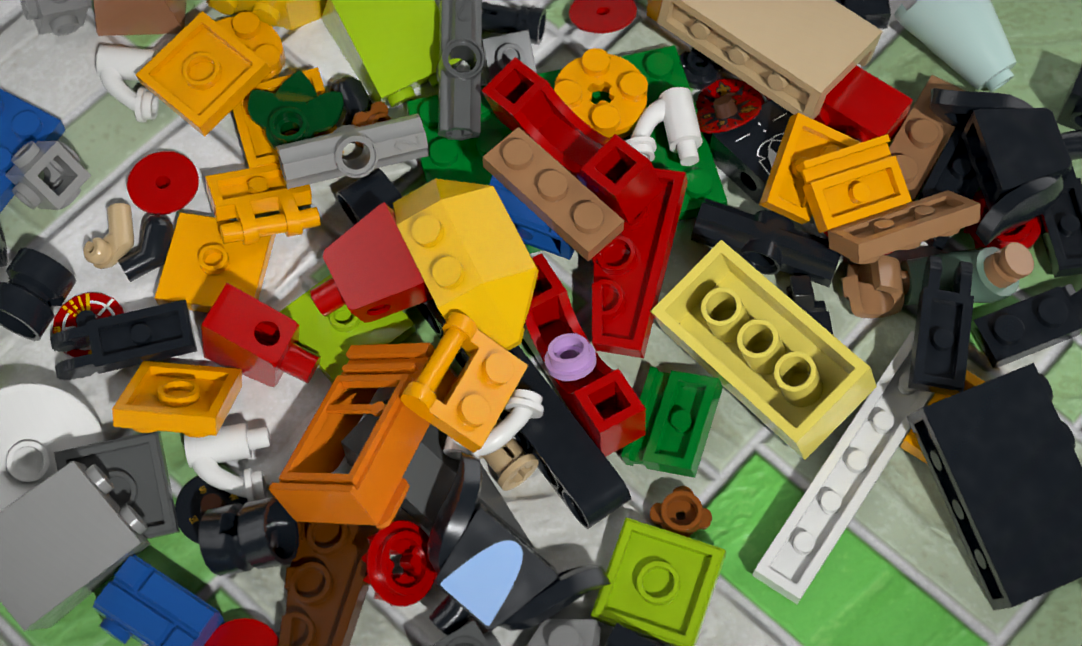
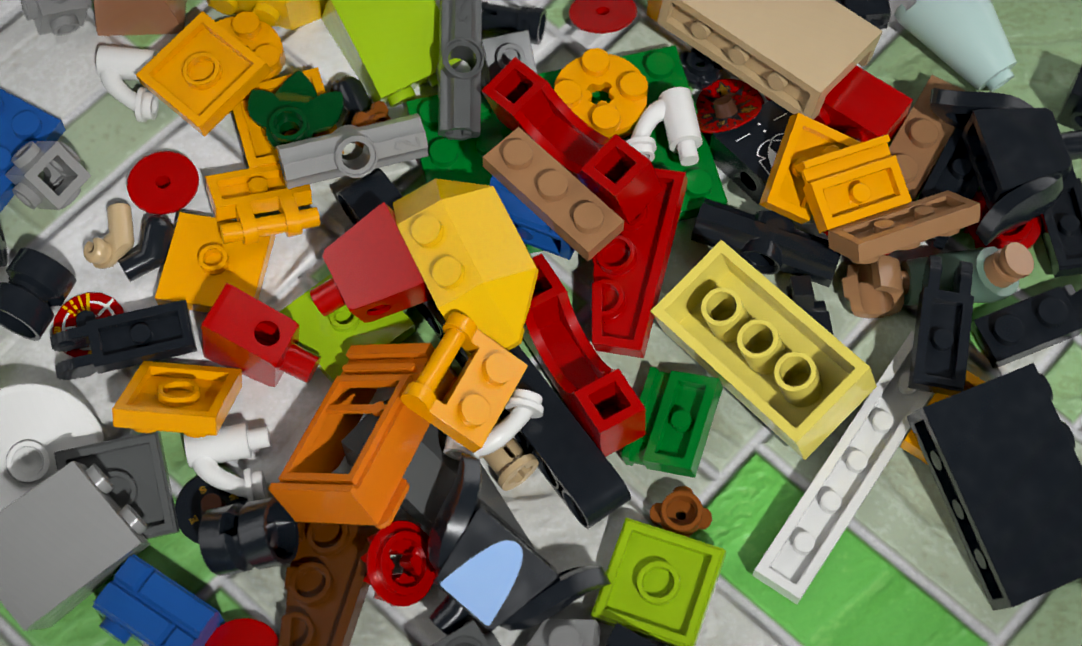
lavender plate [545,333,597,381] -> none

